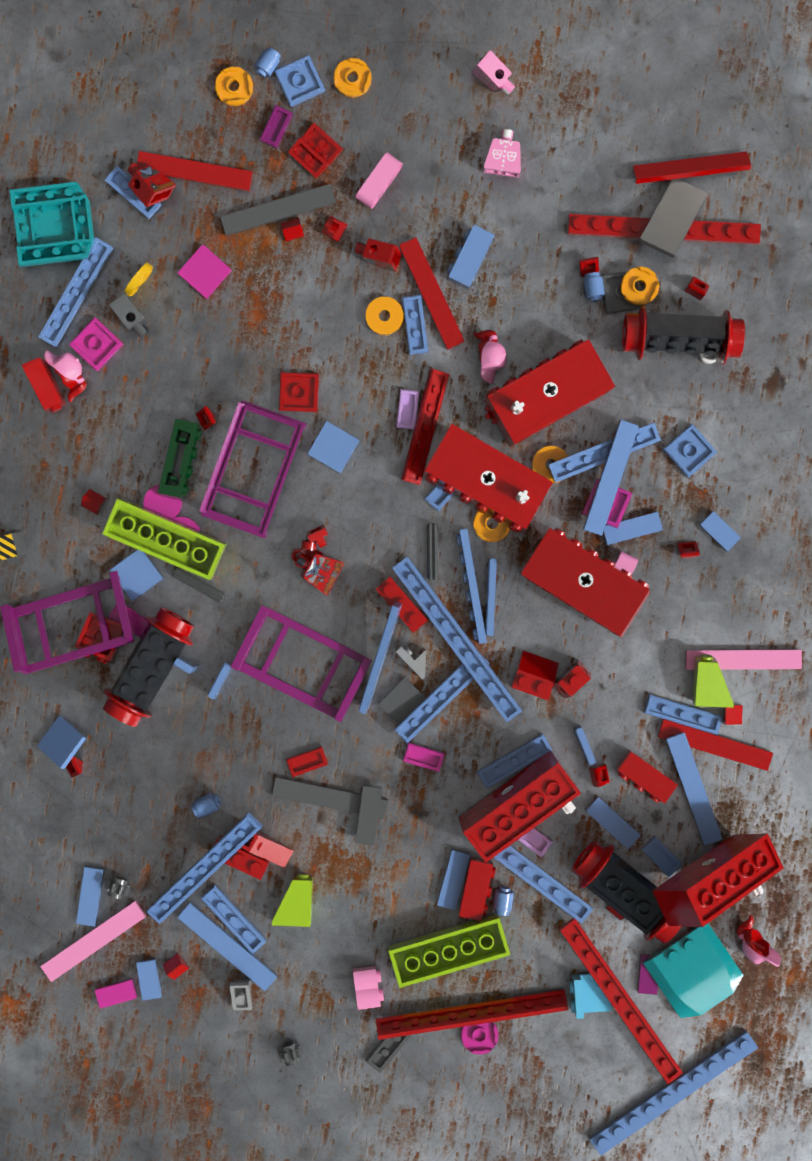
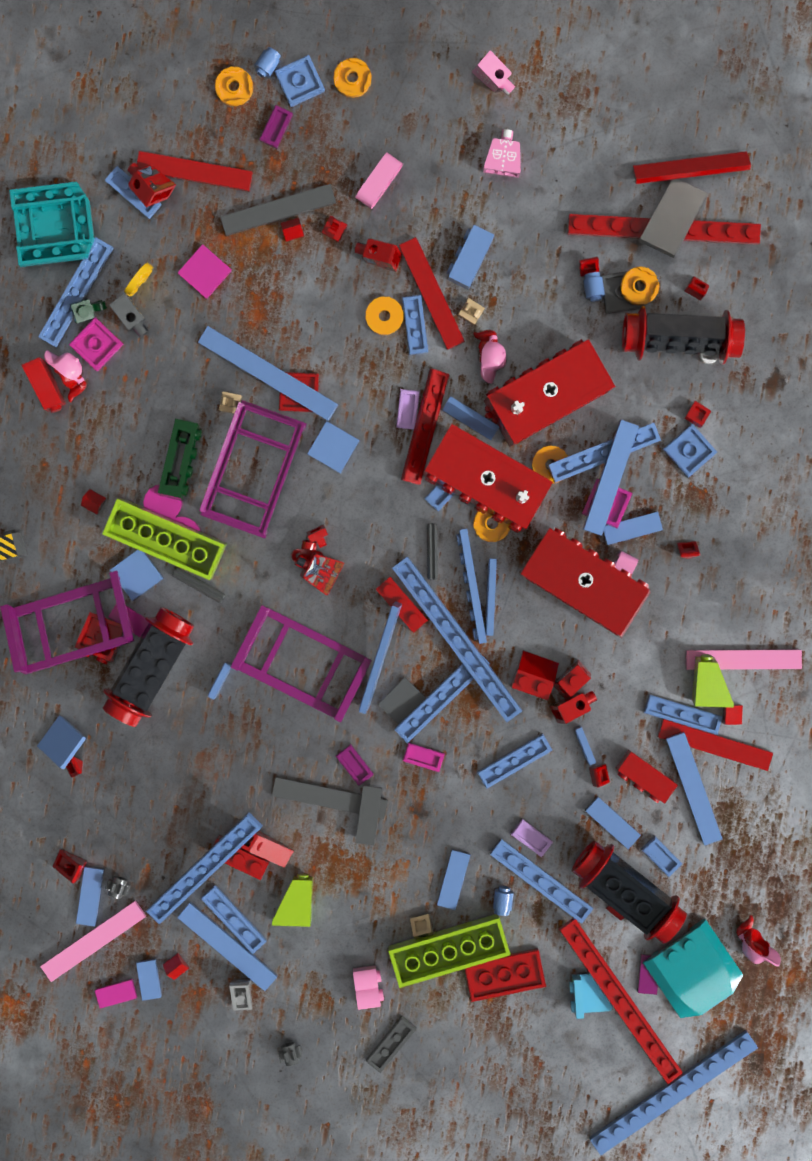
medium blue tile [174,656,199,674] -> none
medium blue brick [191,792,221,818] -> none
red slope [196,406,216,431] -> none
red tile [286,746,328,777] -> none
red slope [288,123,344,178] -> none
red plate [376,990,568,1040] -> none
light grey slope [396,646,426,680] -> none
red piece [458,750,581,863] -> none
red brick [458,857,496,921] -> none
dark pink tile [460,1022,499,1055] -> none
red piece [652,833,784,927] -> none
medium blue tile [699,511,741,552] -> none
none -> red slope [52,849,87,883]
none -> plate [69,299,107,323]
none -> medium blue tile [198,326,338,421]
none -> tan tile [219,391,242,414]
none -> magenta tile [336,744,374,786]
none -> tan plate [410,914,433,939]
none -> medium blue tile [443,396,499,440]
none -> tan tile [458,298,485,325]
none -> red tile [465,948,546,1002]
none -> red torso [549,691,597,724]
none -> red plate [684,401,711,428]

